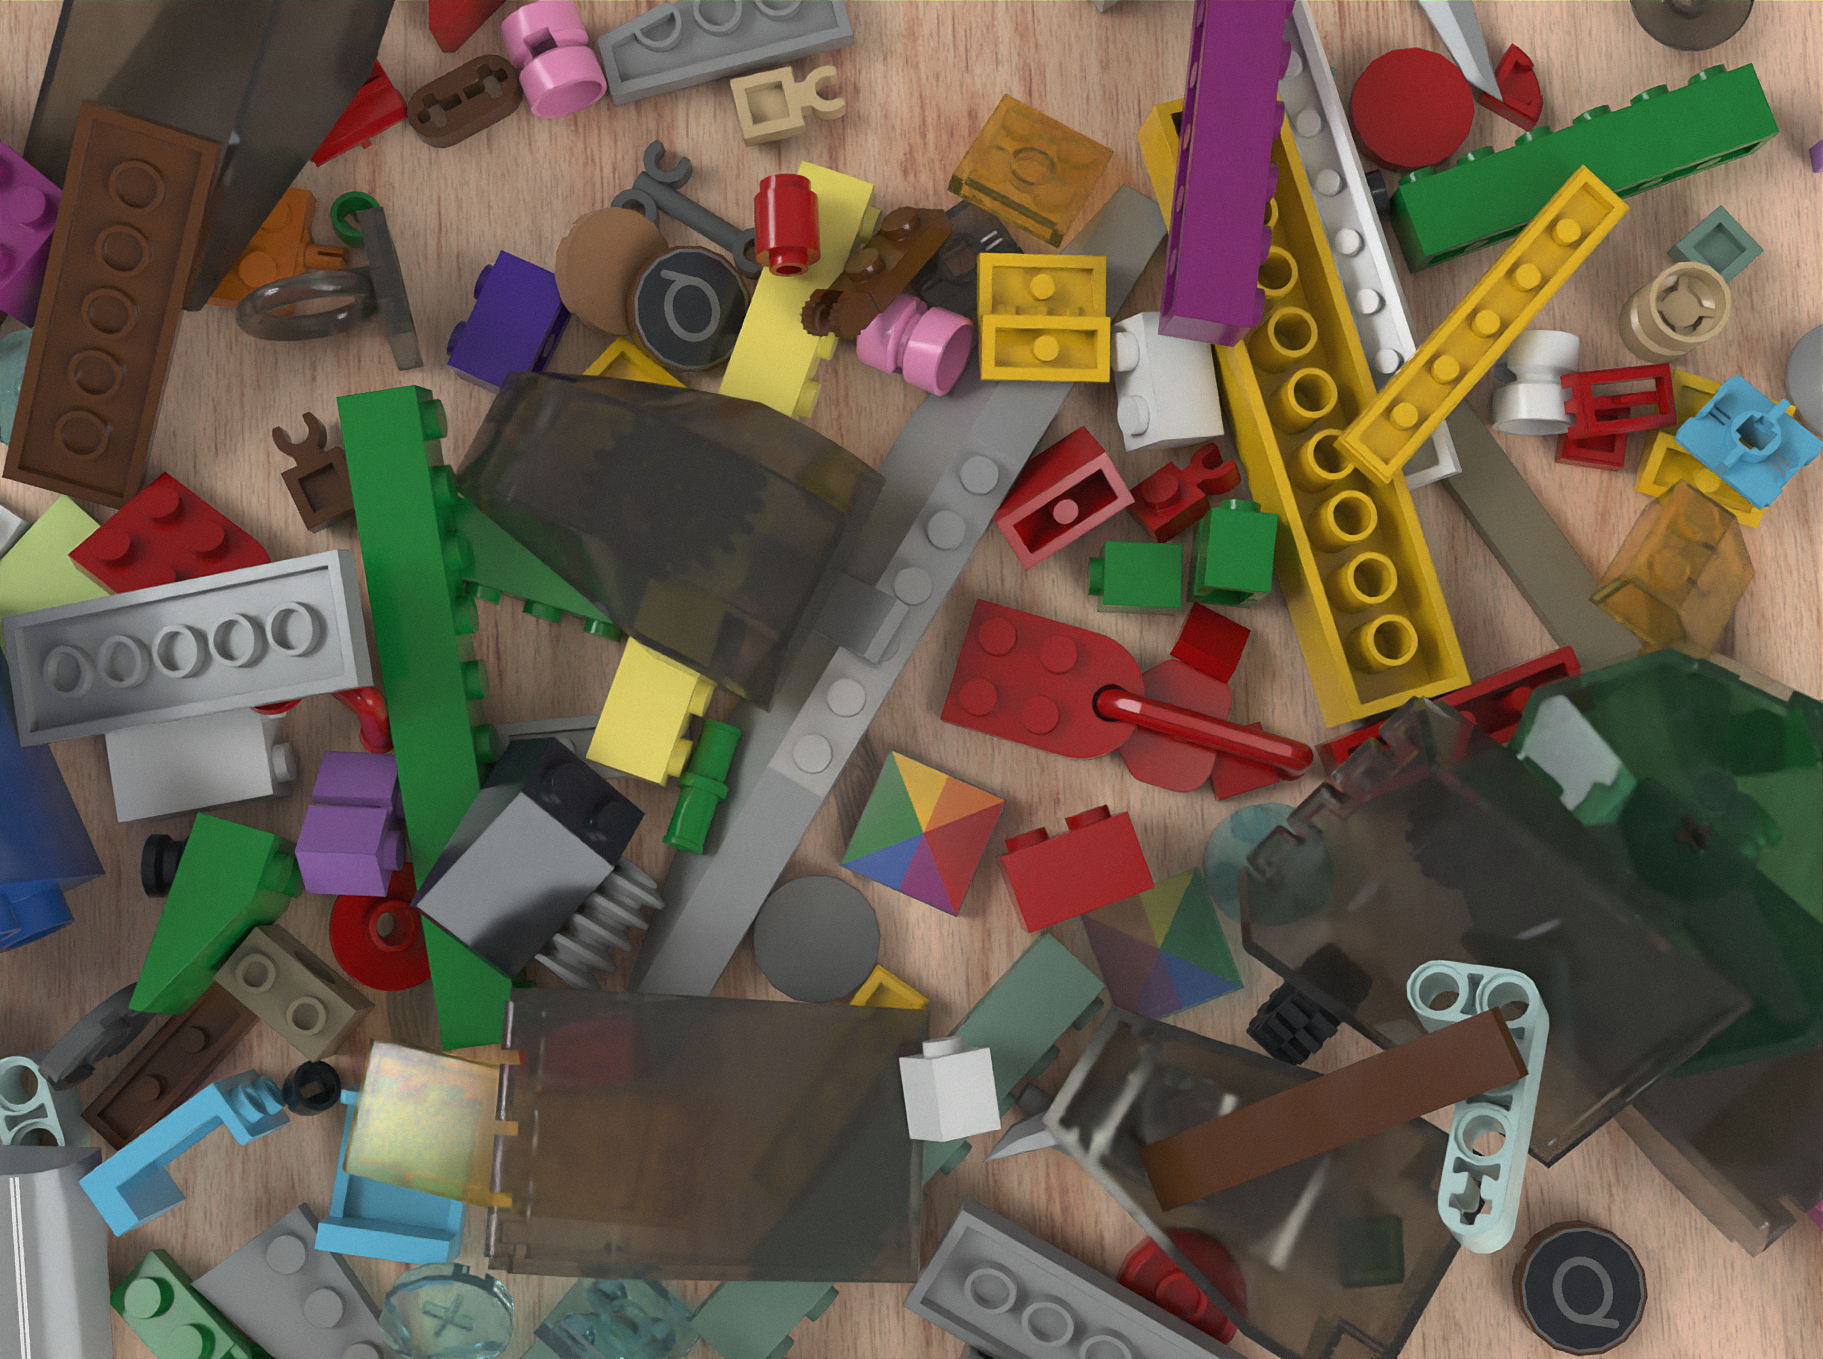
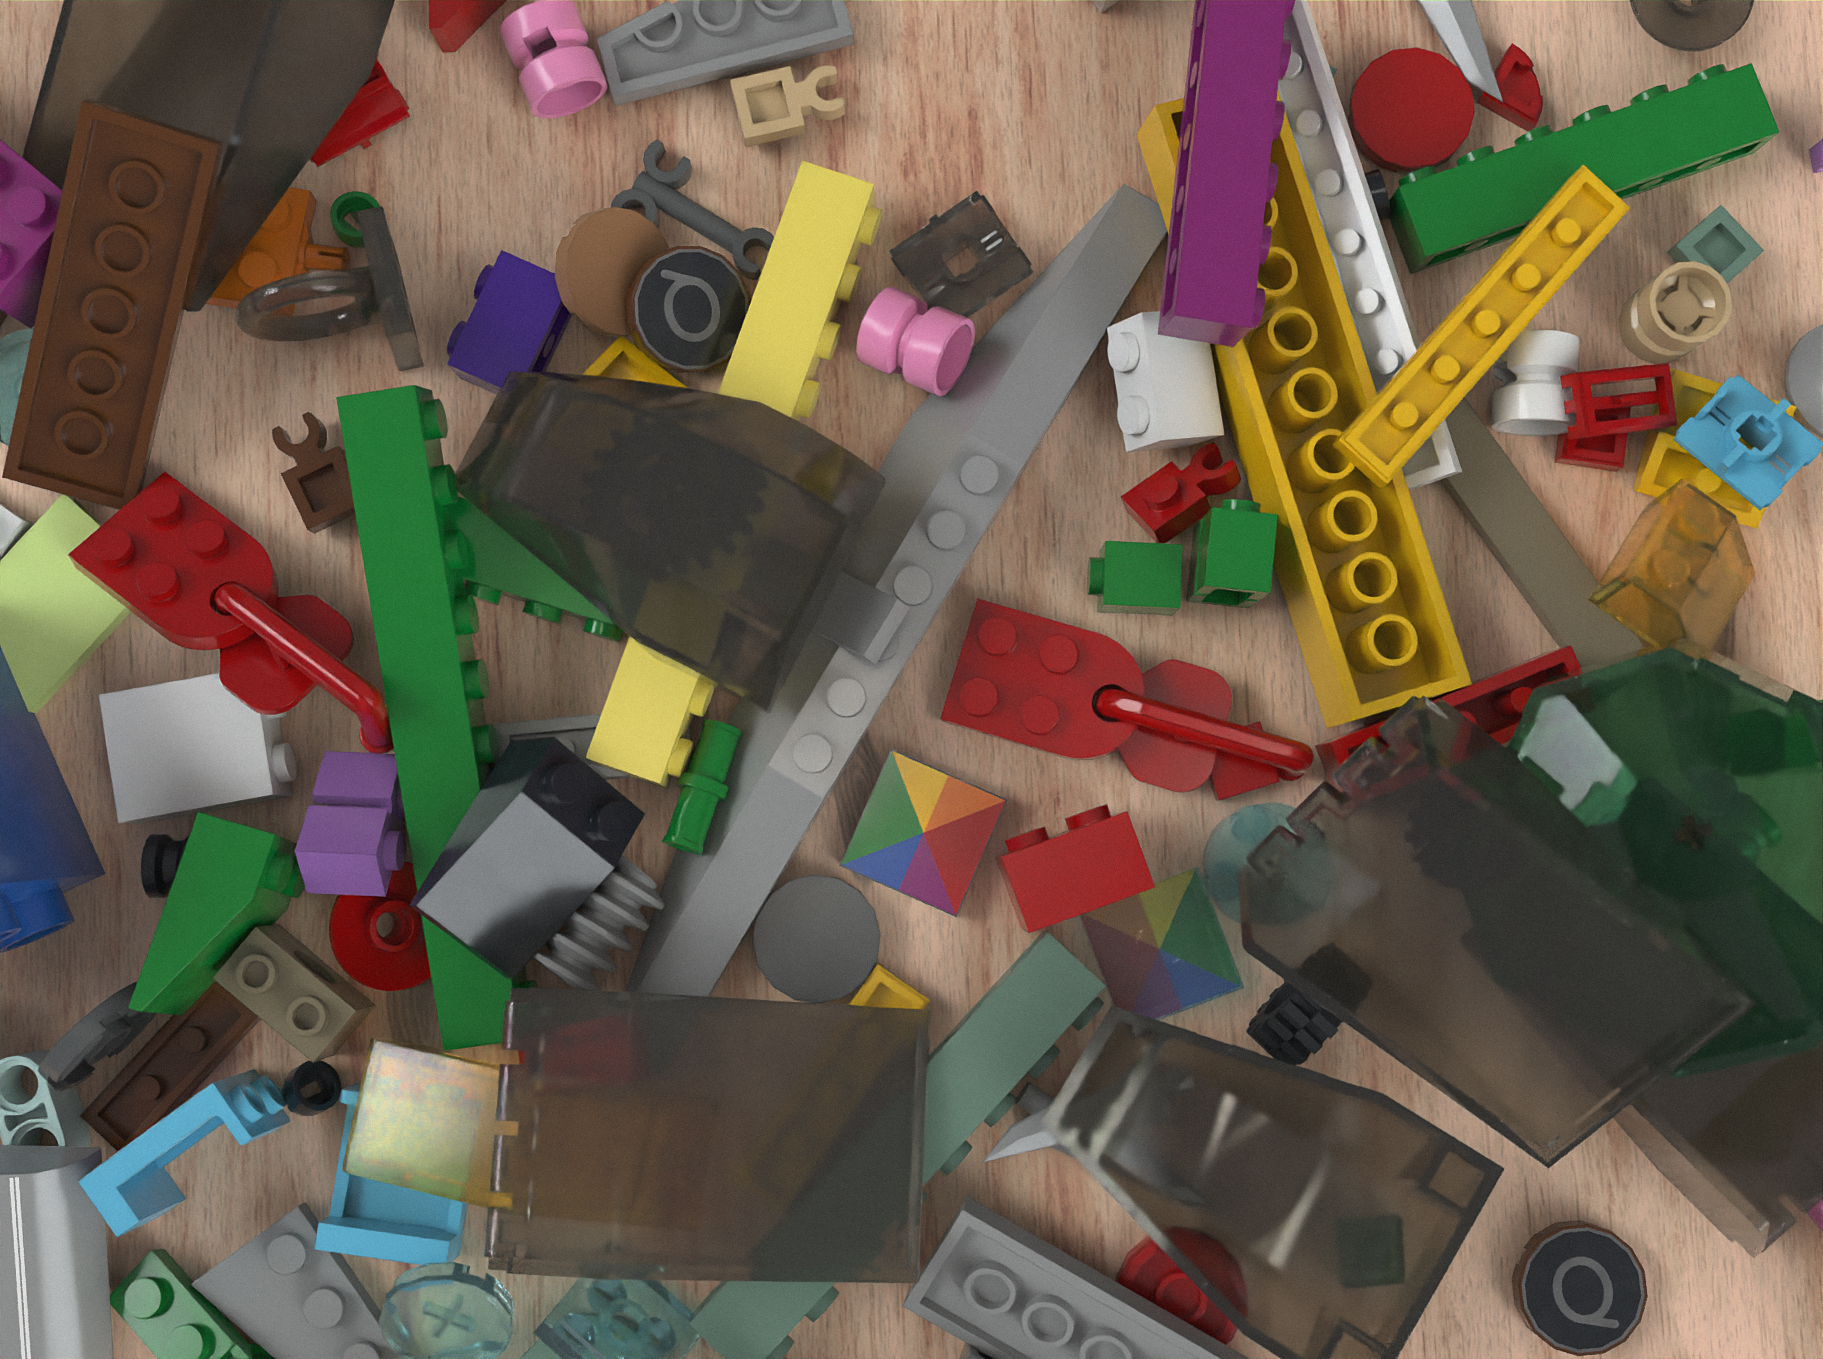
light grey plate [1,549,374,747] -> none
reddish brown beam [407,54,523,148] -> none
red brick [754,174,821,277] -> none
reddish brown hinge [800,206,953,340] -> none
white brick [899,1036,1001,1142] -> none
clear yellow plate [947,93,1114,249] -> none
yellow slope [977,253,1111,383] -> none
red slope [993,425,1135,571] -> none
reddish brown tile [1137,1006,1529,1213] -> none
red tile [1170,602,1251,684] -> none
light aqua beam [1407,960,1549,1253] -> none

